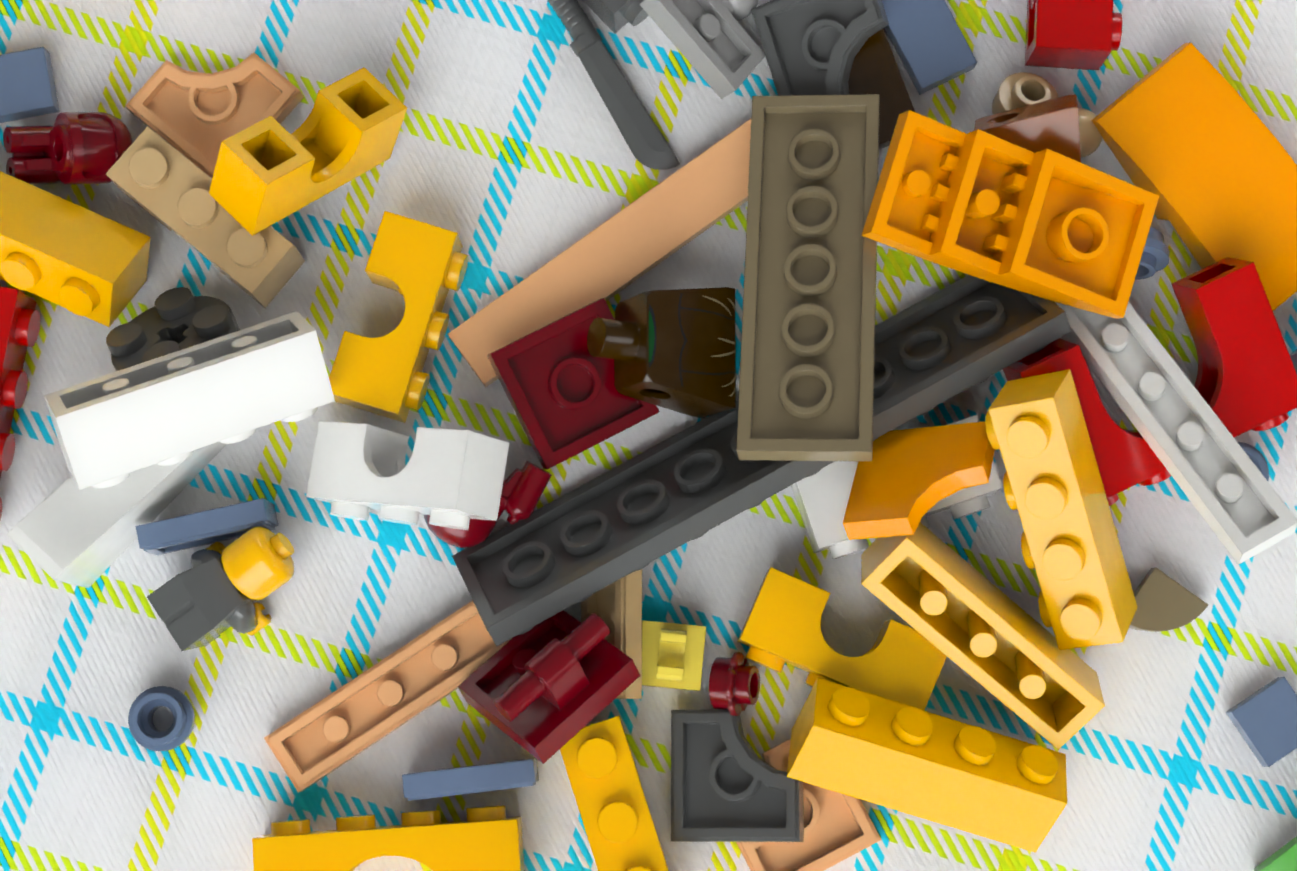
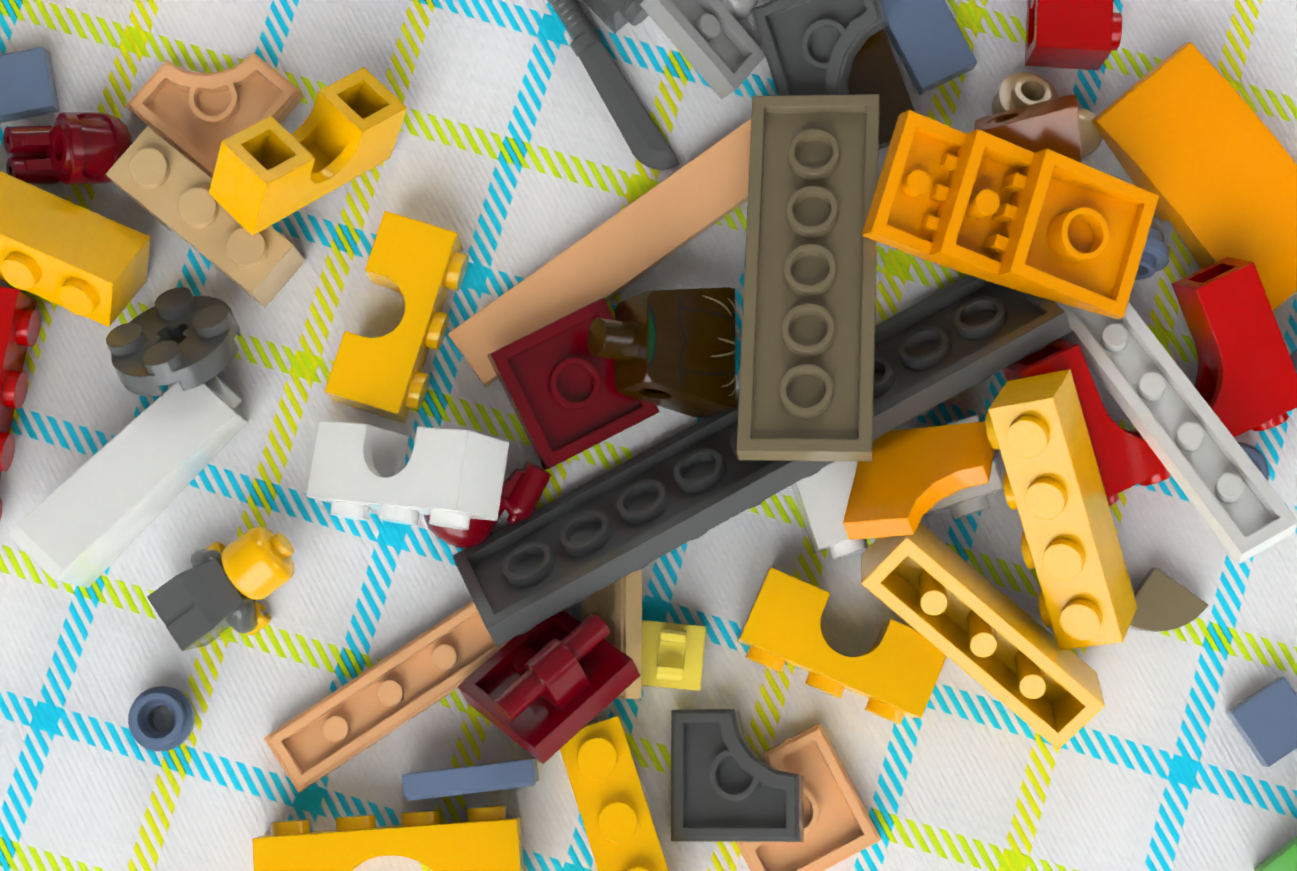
white brick [44,311,335,490] -> none
sand blue tile [135,498,279,556] -> none
dark red plate [709,652,760,716] -> none
yellow brick [787,678,1067,852] -> none

